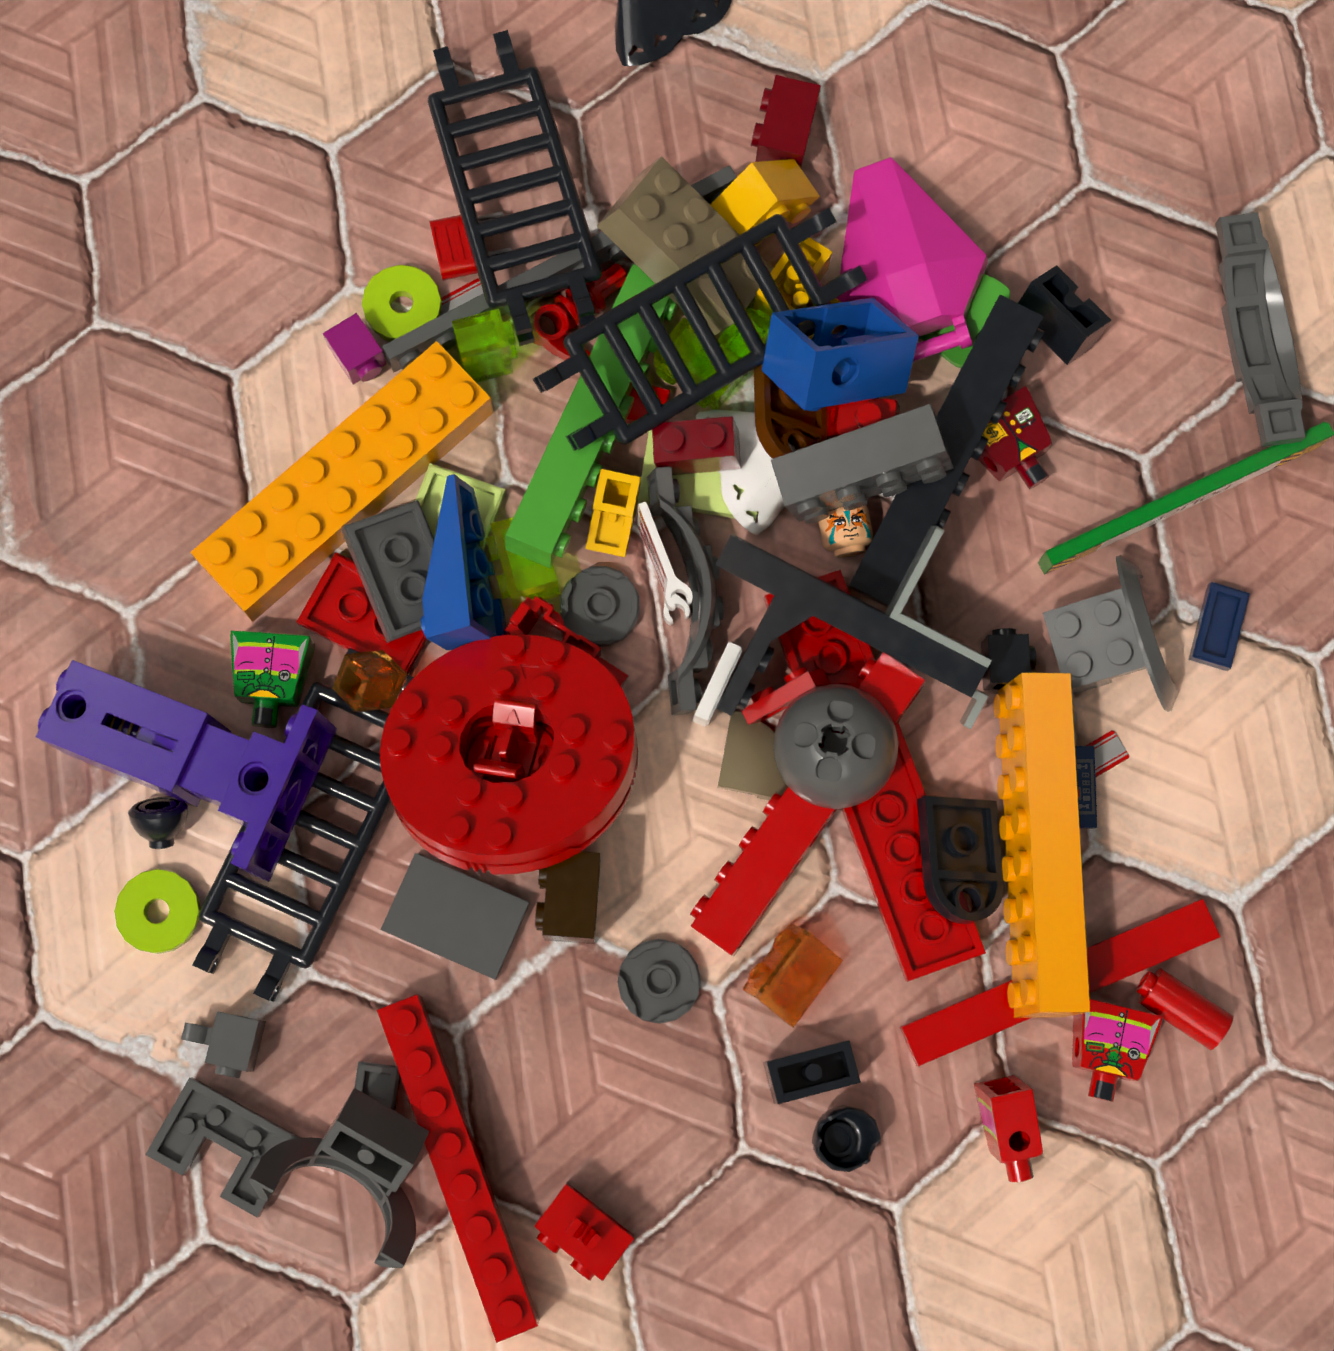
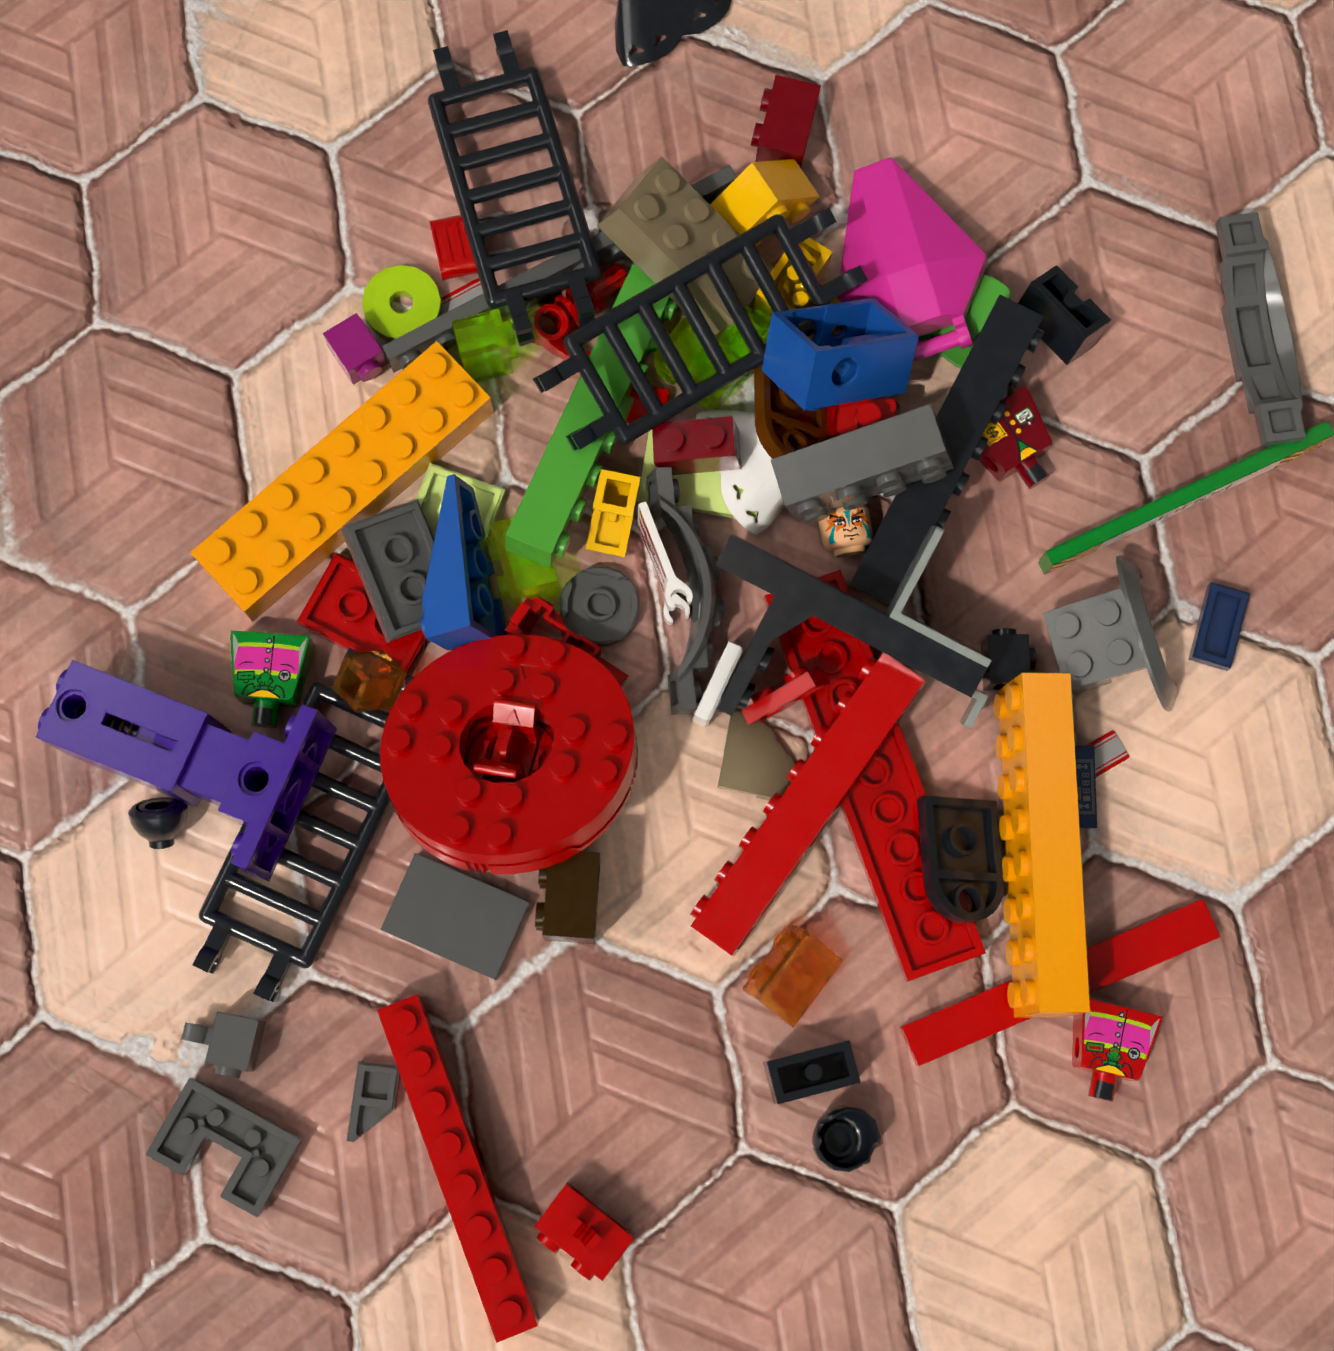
lime tile [114,869,201,954] -> none
dark grey piece [249,1088,430,1268] -> none
dark grey tile [617,939,701,1024] -> none
dark grey piece [773,684,899,809] -> none
red torso [974,1075,1043,1182] -> none
red brick [1136,968,1234,1050] -> none

